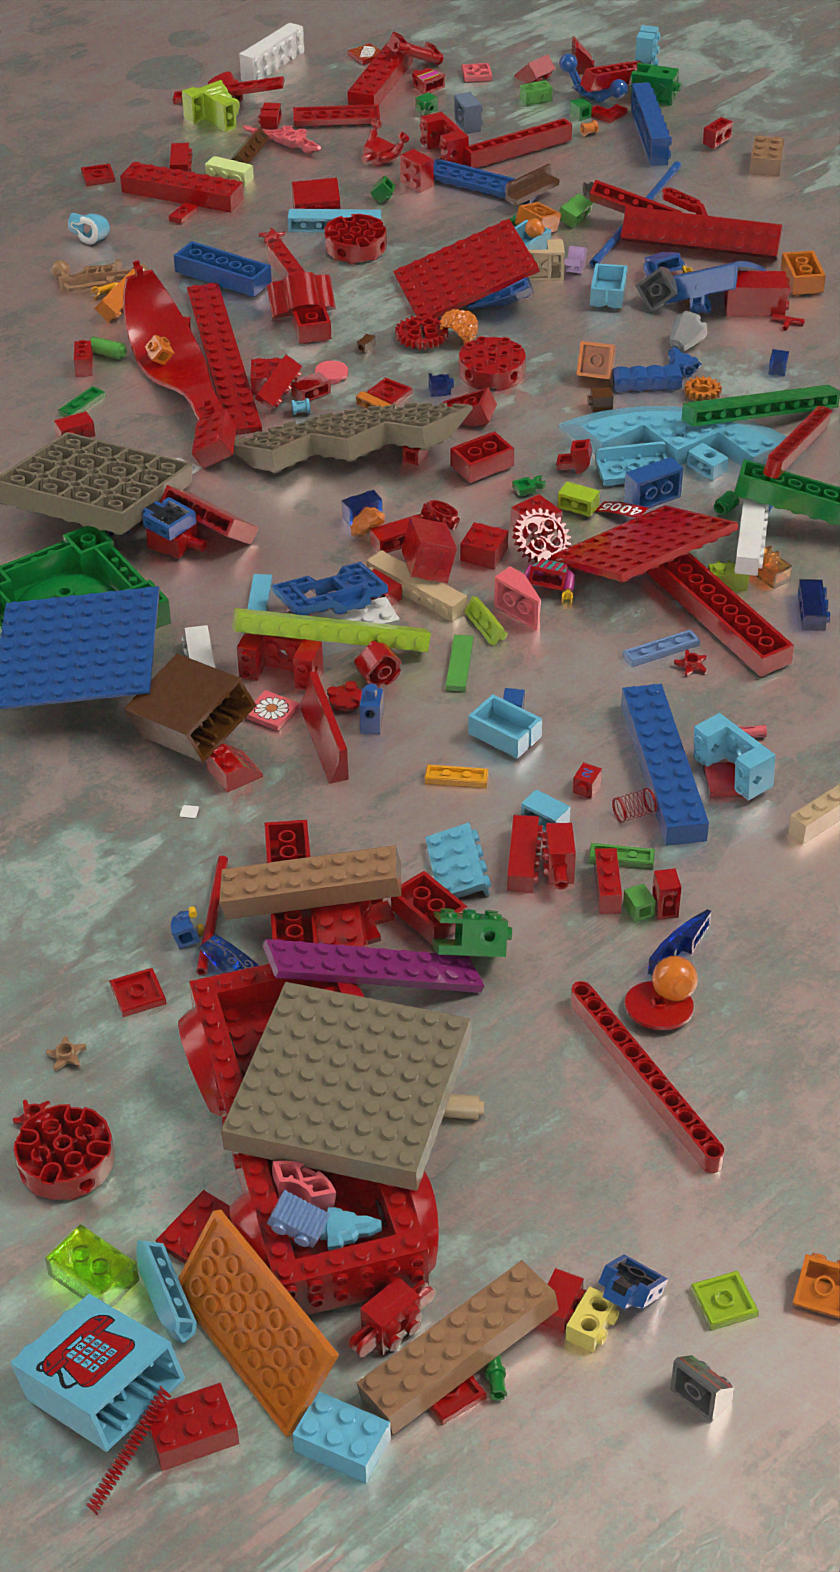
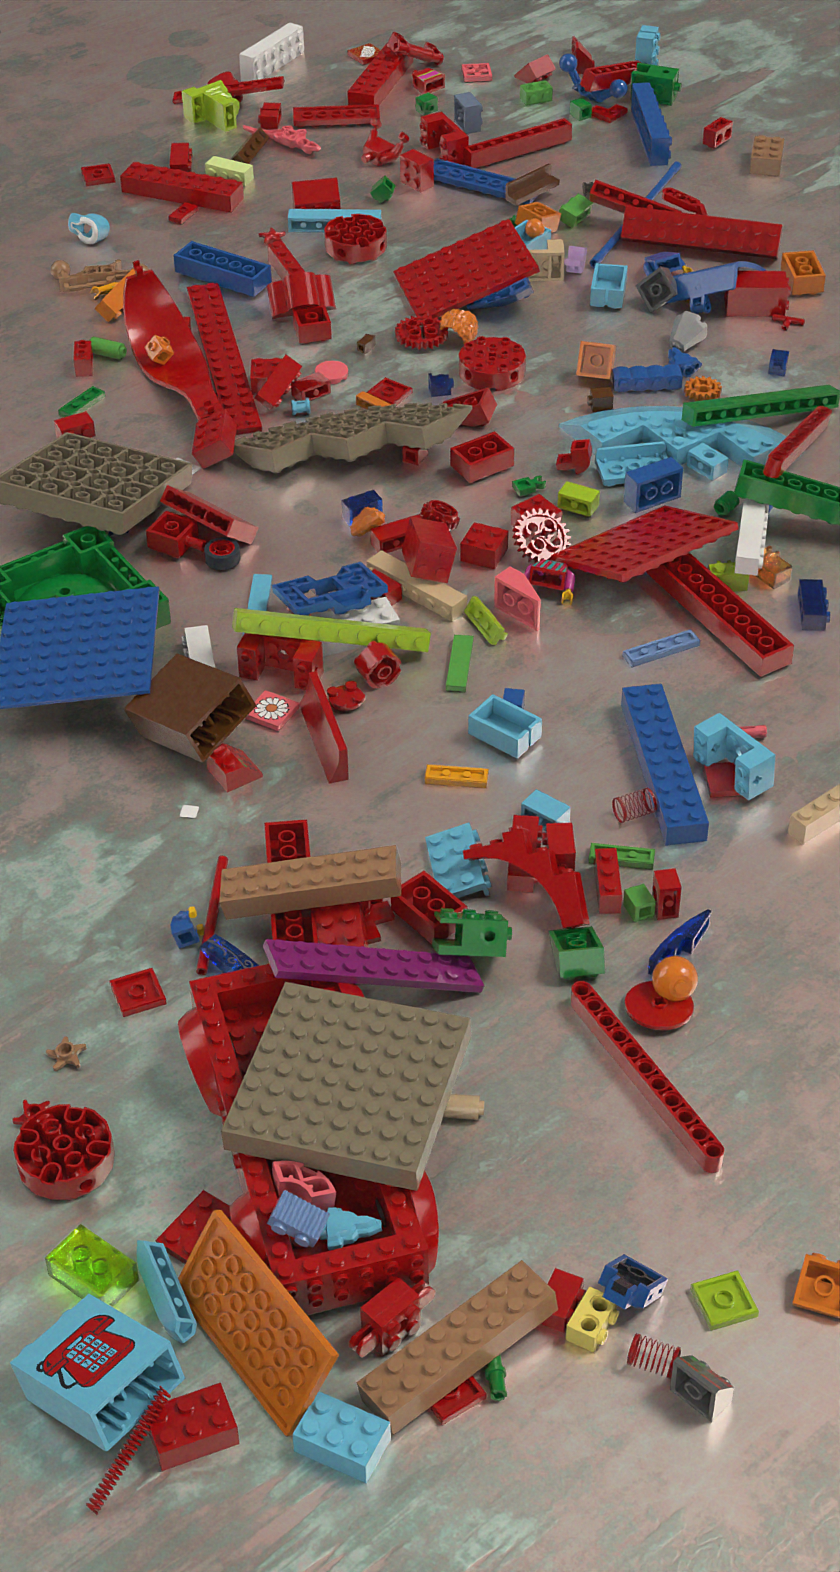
blue piece [142,497,196,541] -> none
blue torso [360,684,384,735] -> none
red brick [572,762,602,799] -> none
orange bush [580,120,599,136] -> none
red sticker [595,501,648,518] -> none
red animal [674,650,707,677] -> none
none -> black wheel [204,537,240,570]
none -> red arch [463,826,590,929]
none -> green slope [548,926,605,979]
none -> red piece [627,1333,681,1379]

